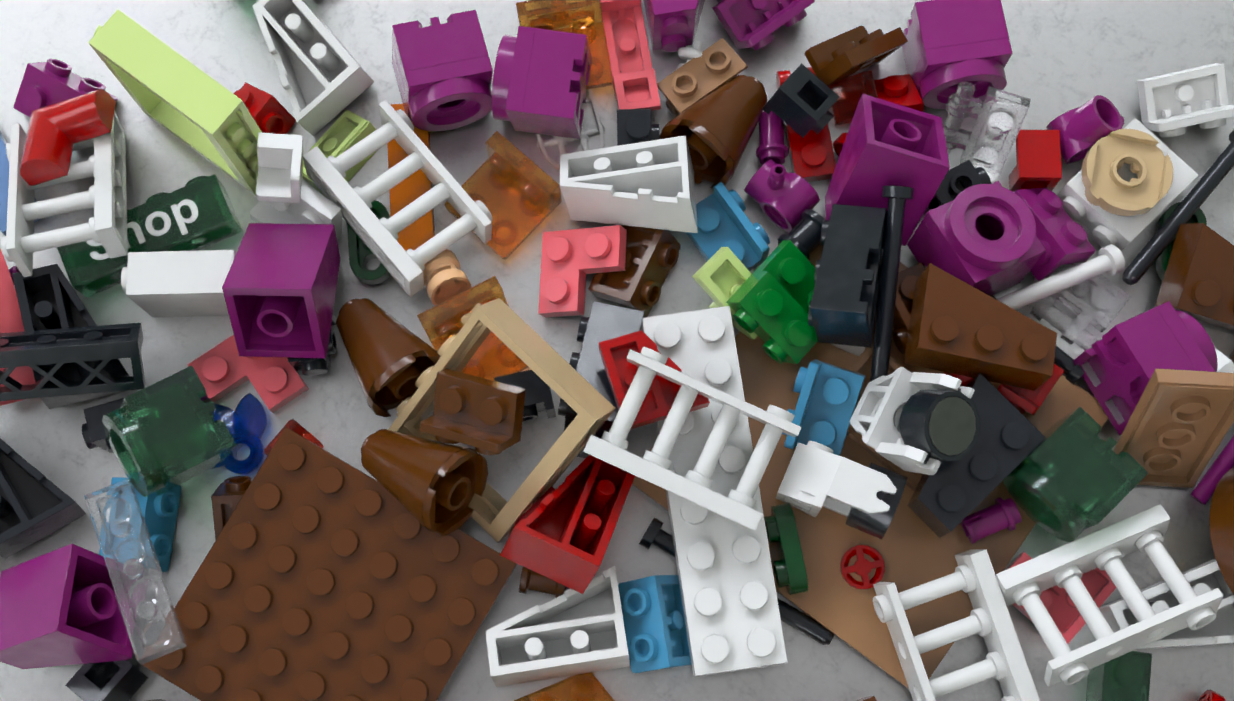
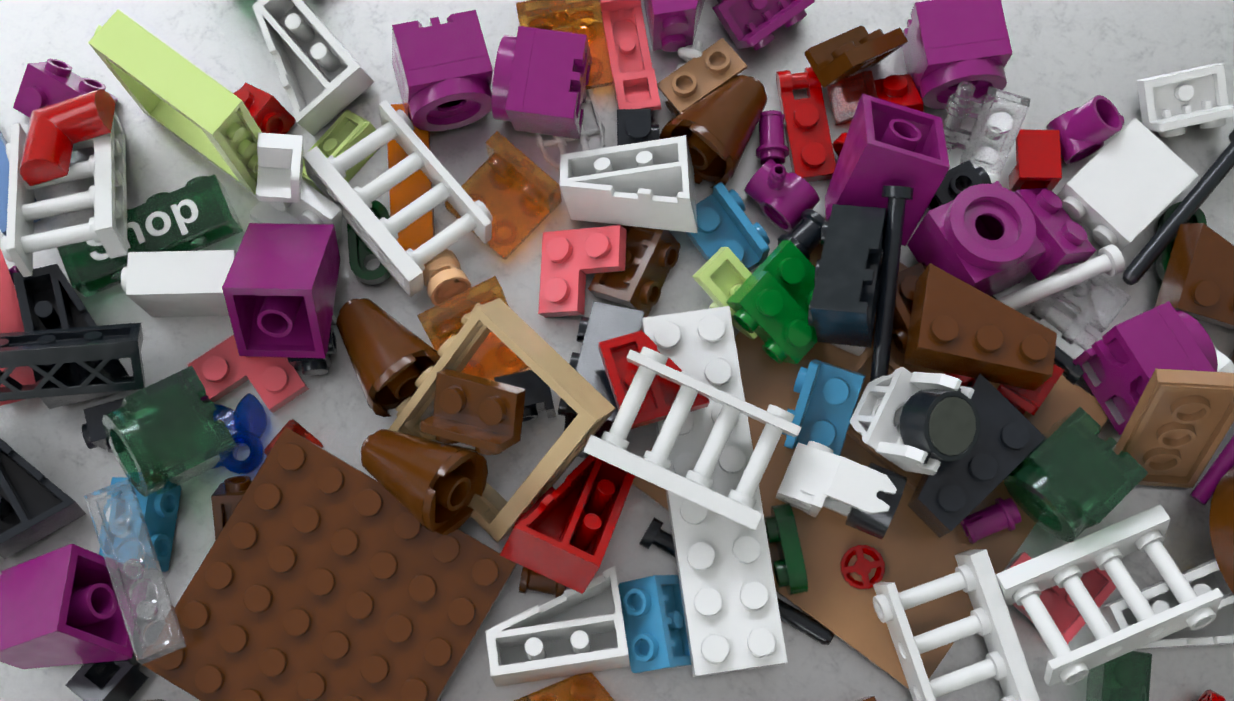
black brick [762,63,839,138] -> none
tan plate [1081,129,1173,216] -> none

